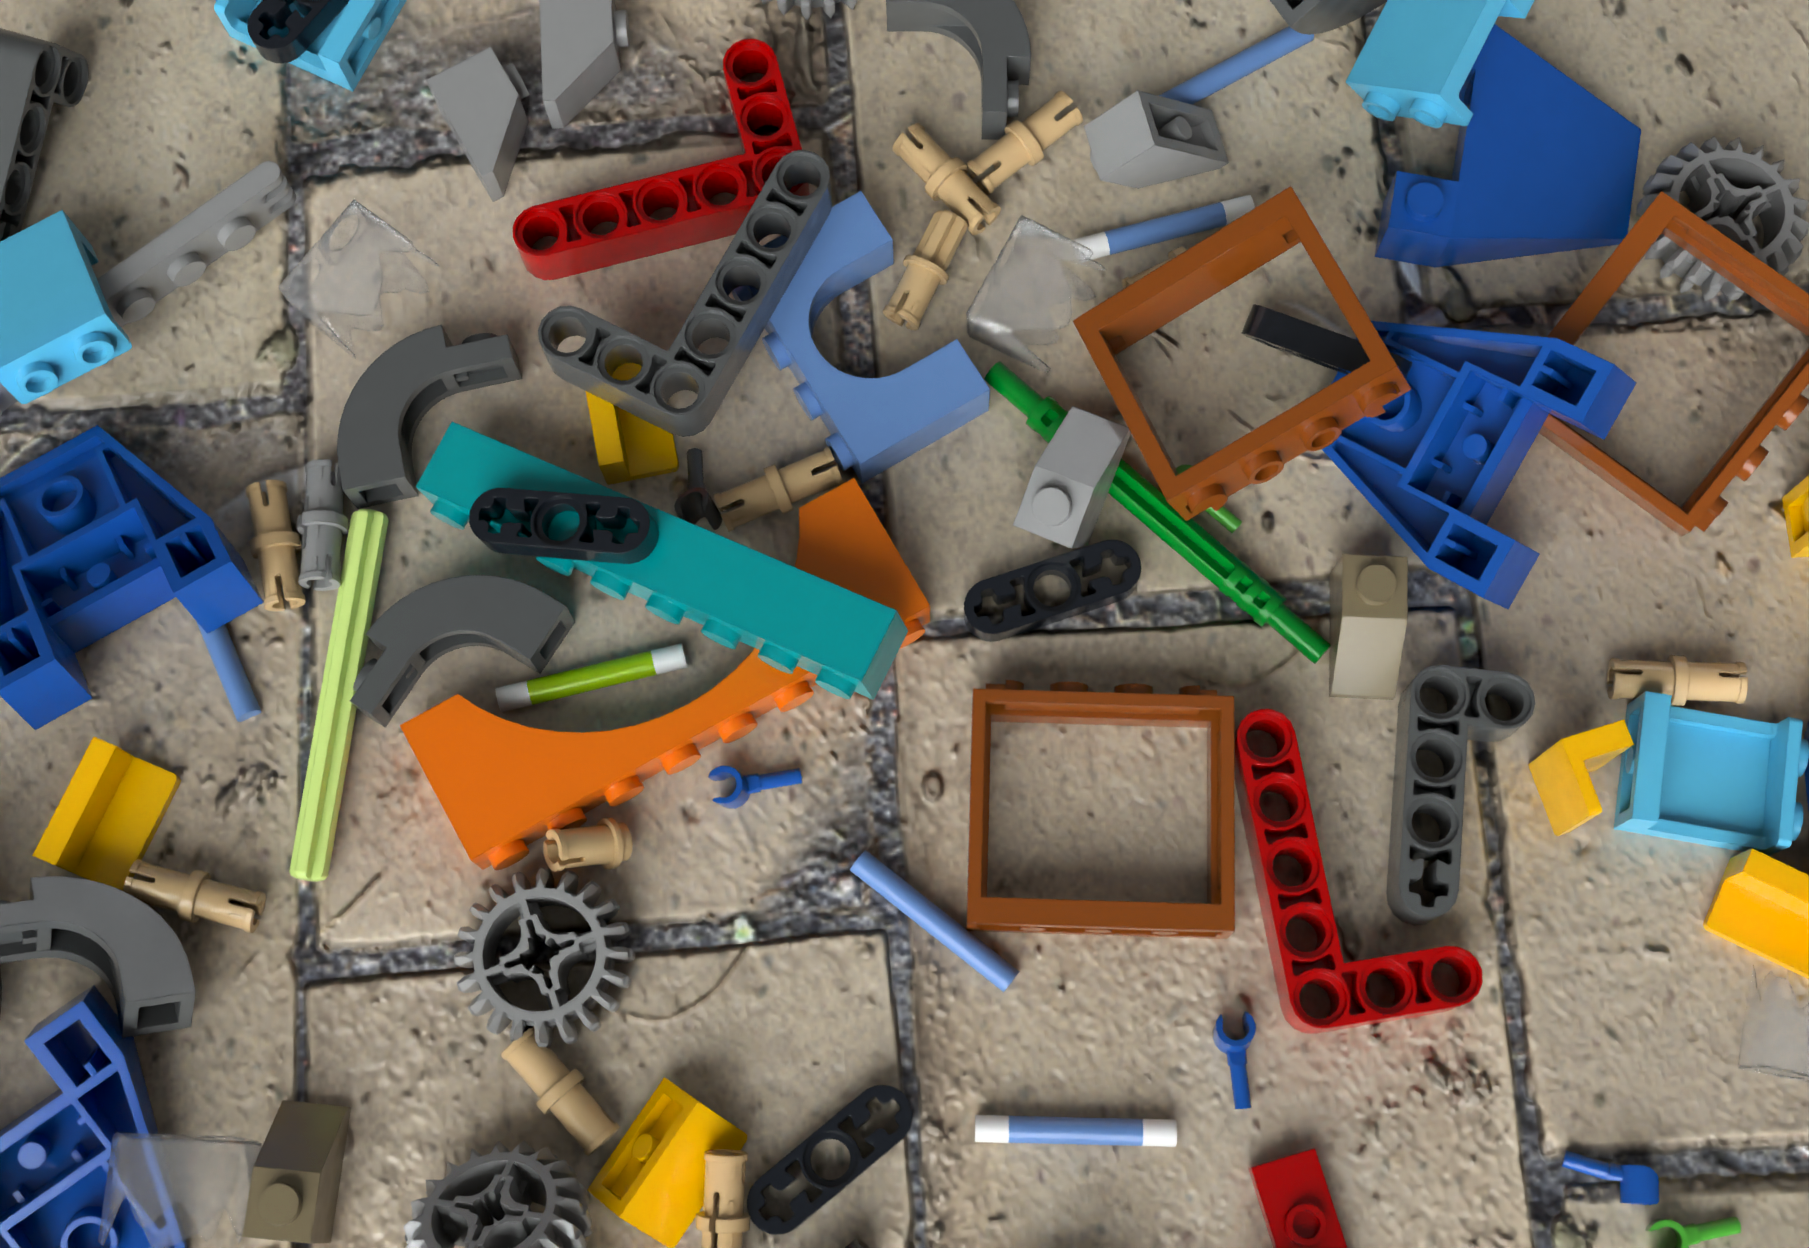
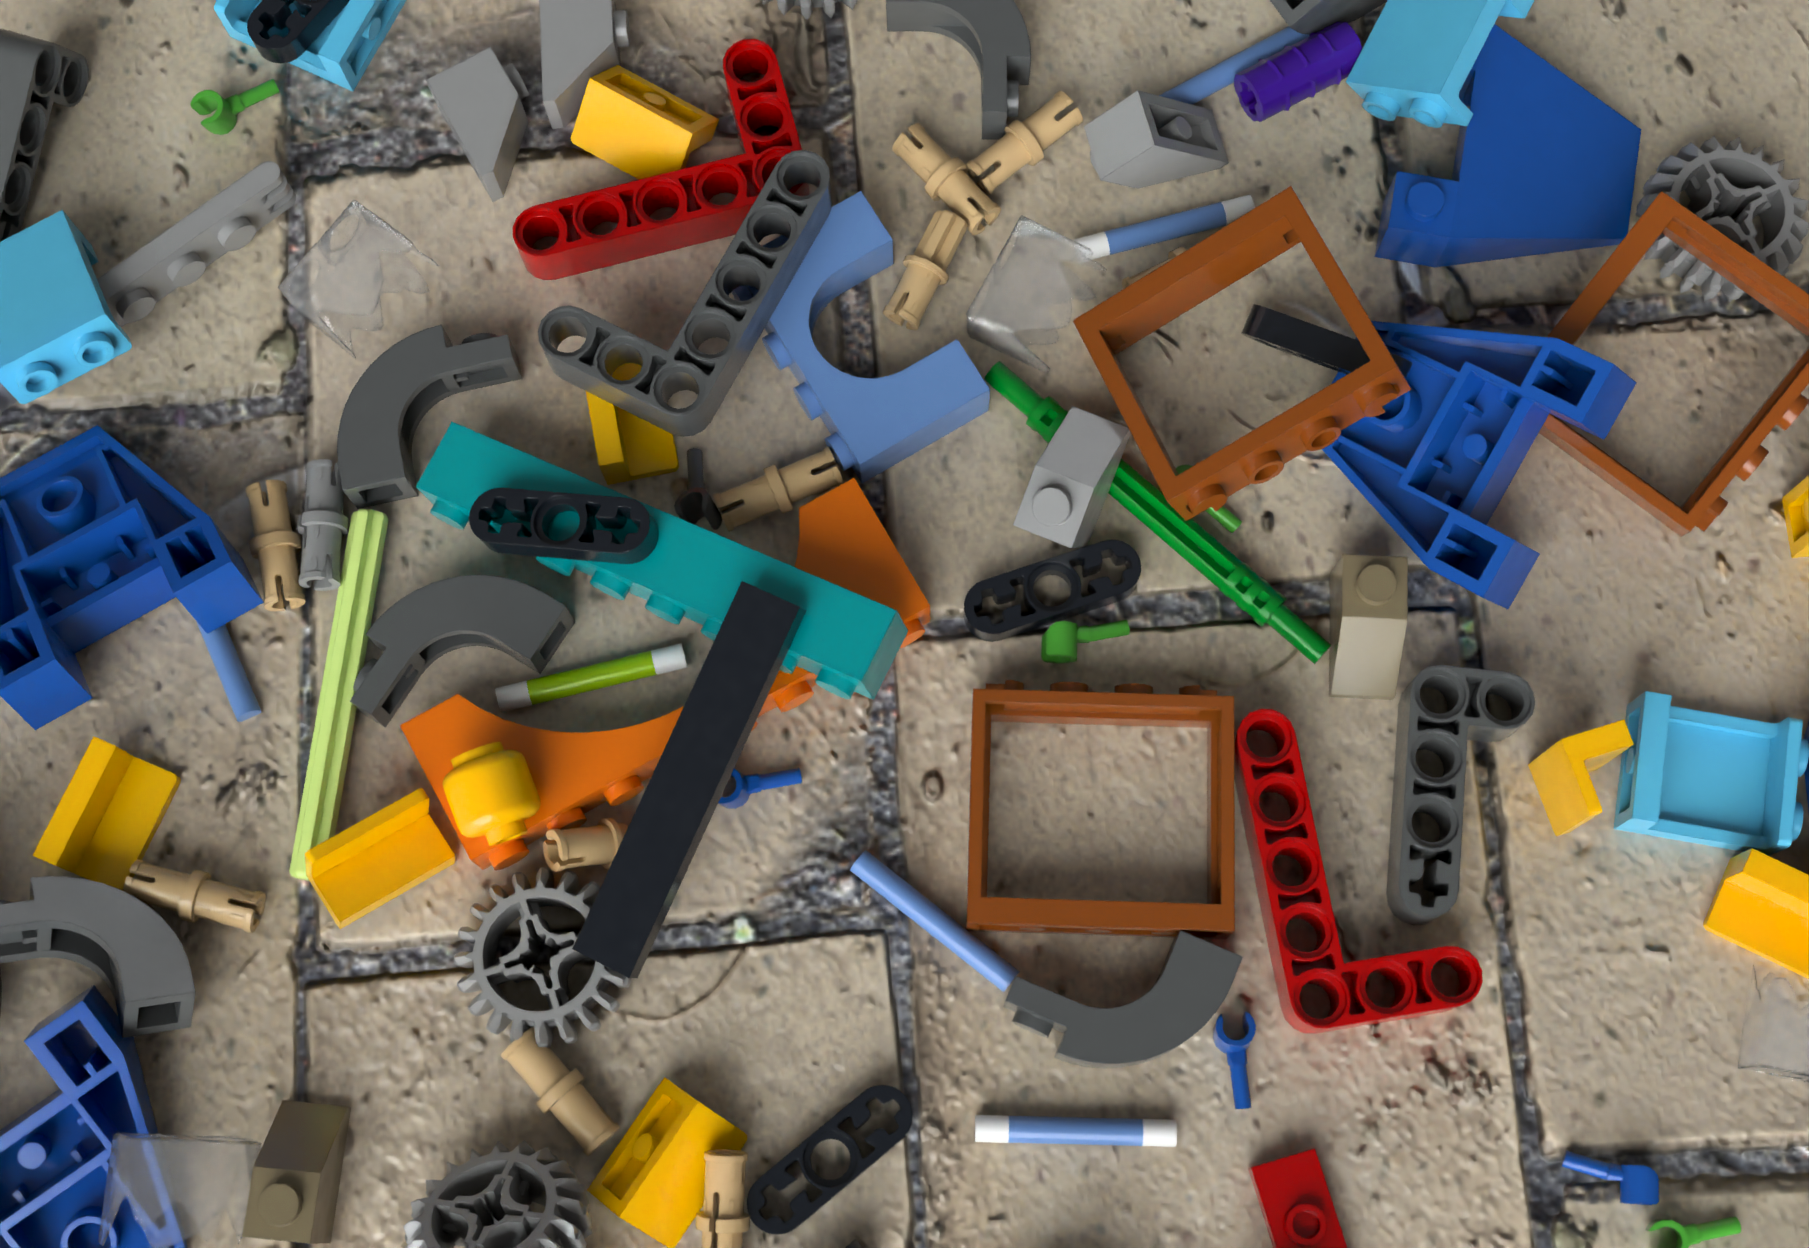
tan pin [1607,655,1748,707] -> none
none -> bright green hand [191,79,280,135]
none -> yellow panel [305,788,455,929]
none -> yellow head [442,742,541,846]
none -> yellow panel [571,65,719,180]
none -> black tile [572,581,807,978]
none -> dark grey arch [1003,930,1243,1069]
none -> bright green hand [1041,620,1130,664]
none -> dark purple axle [1234,22,1362,122]

